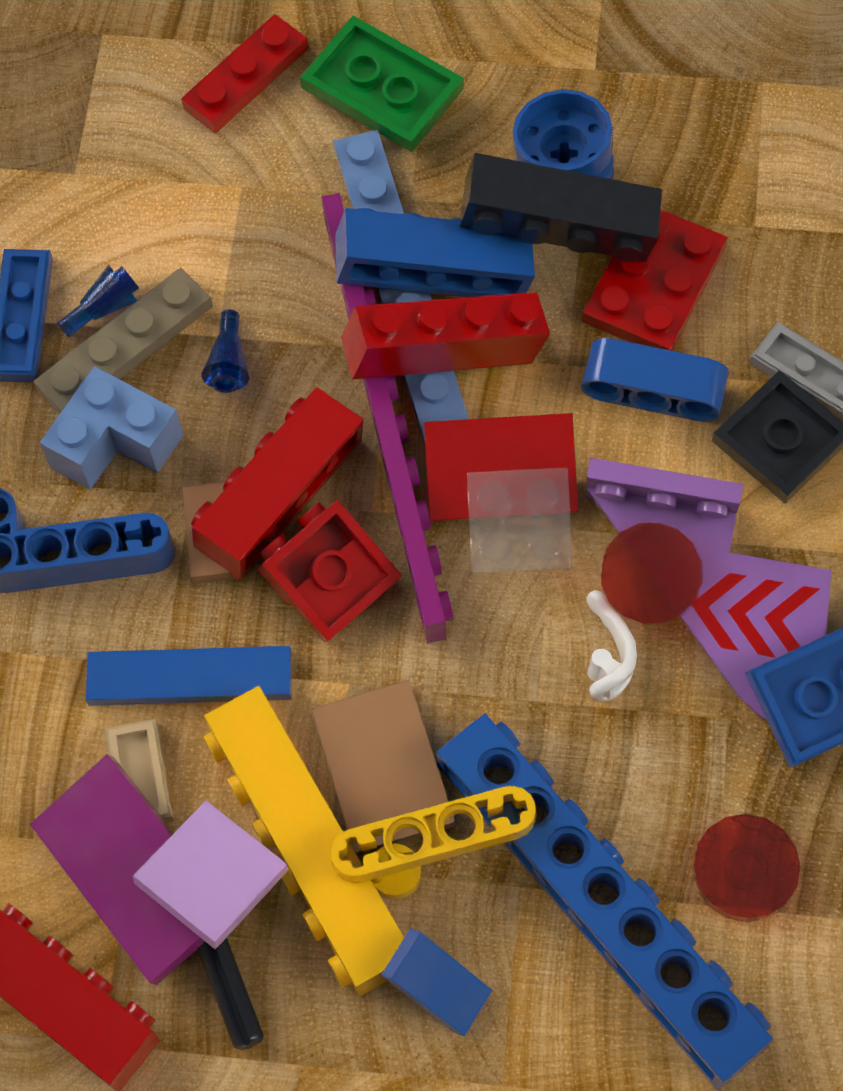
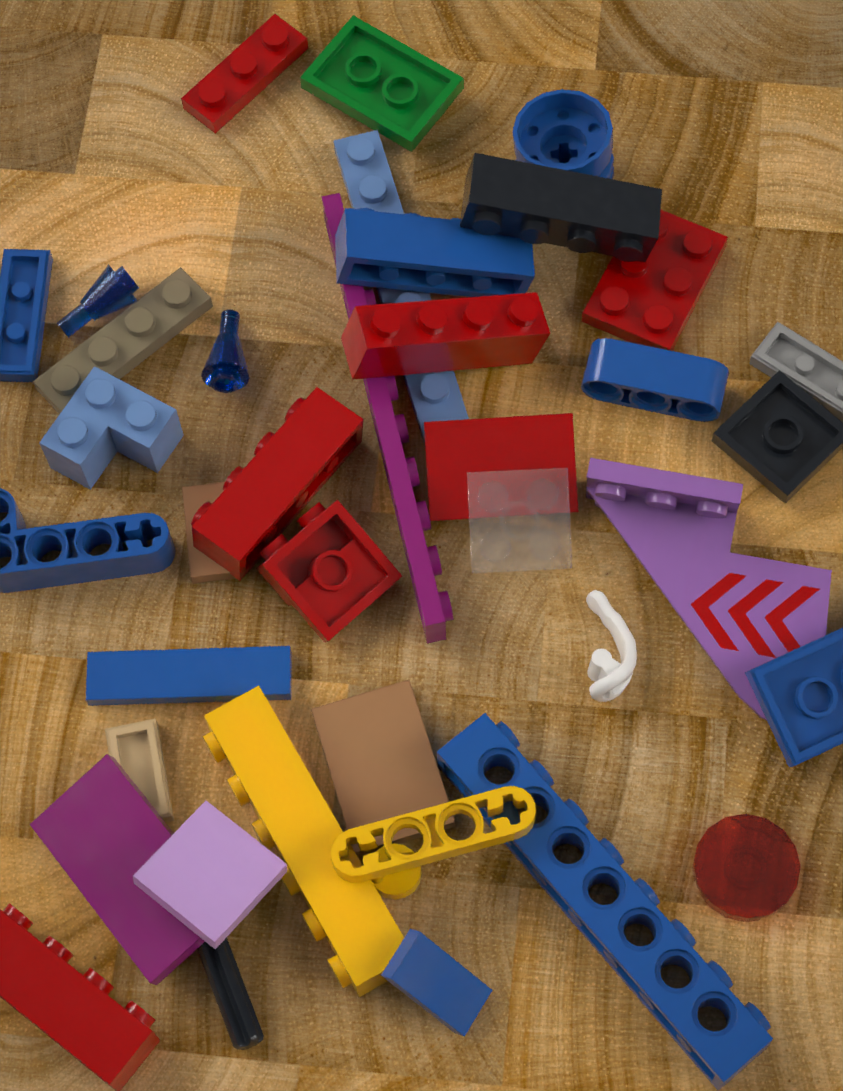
clear red tile [601,523,703,624] -> none

